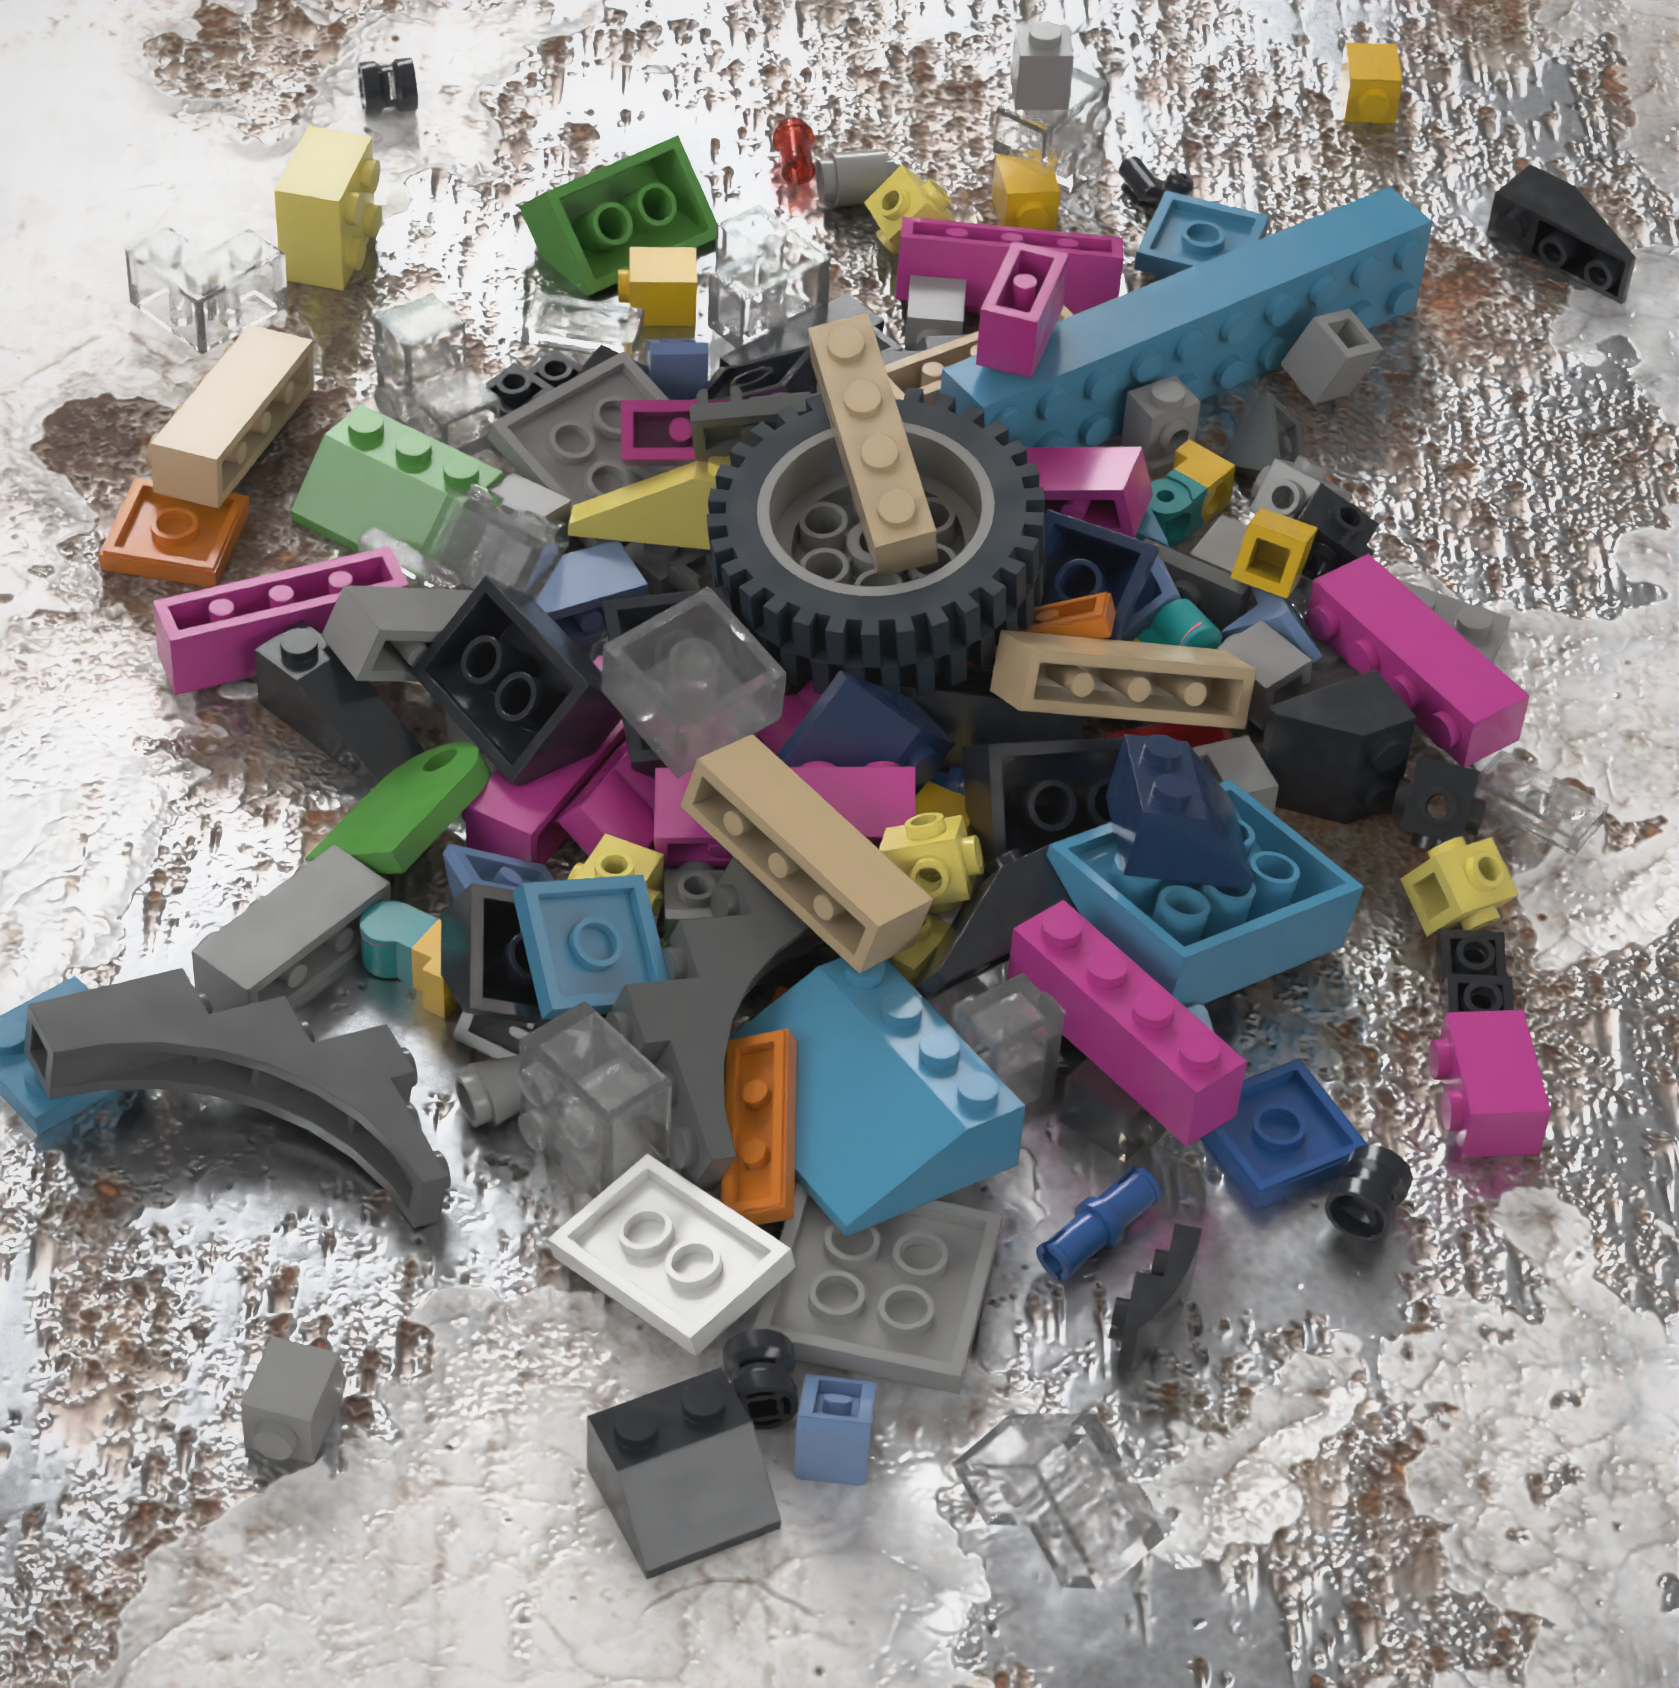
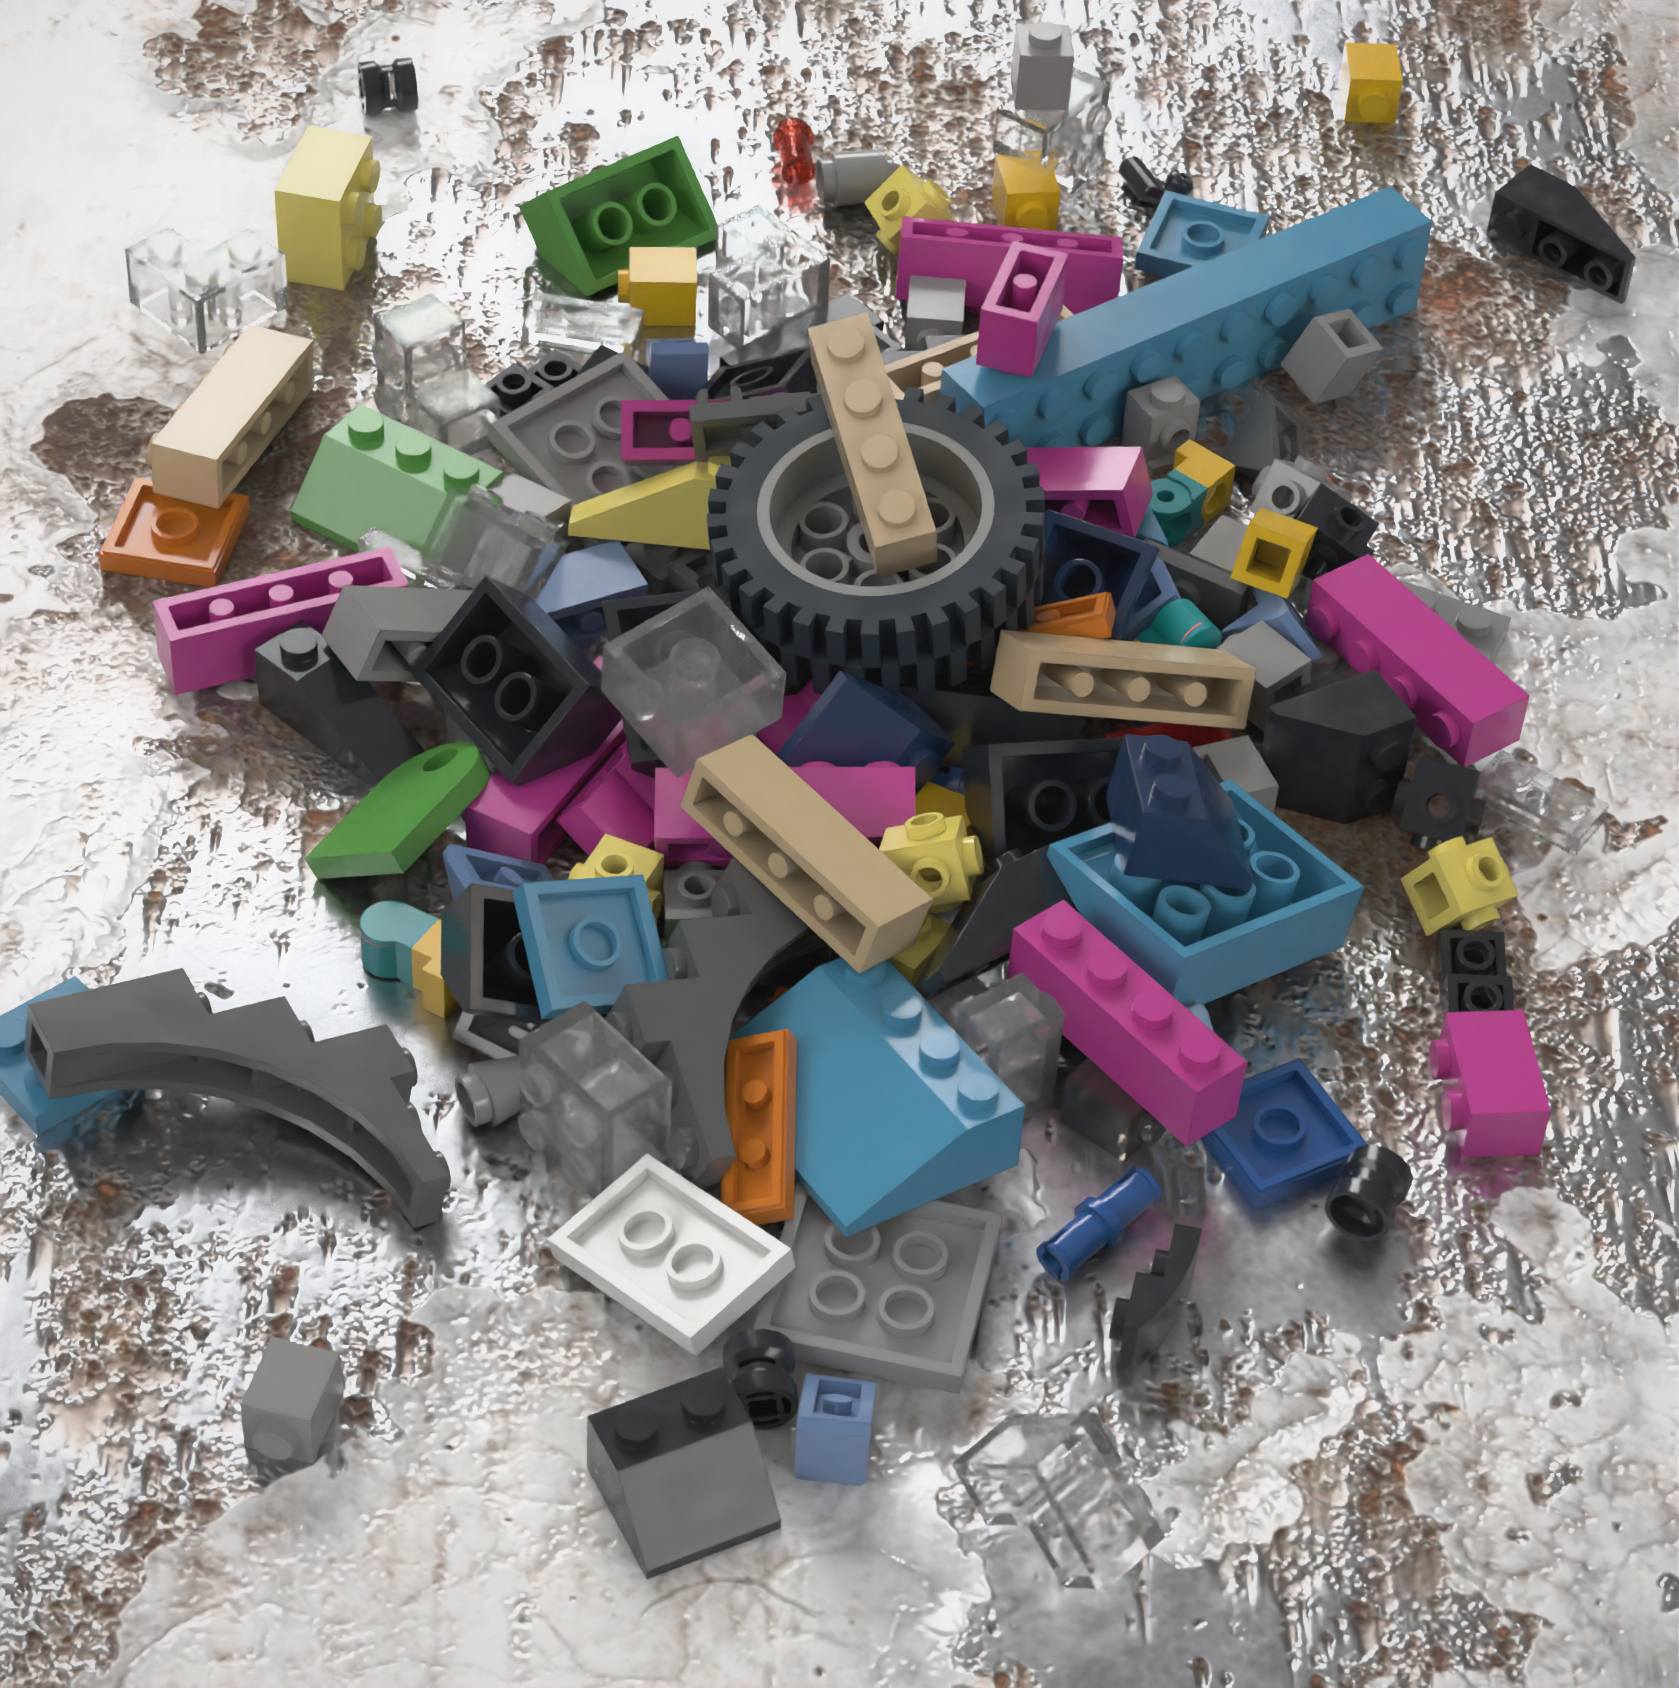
light grey brick [191,844,391,1012] -> none

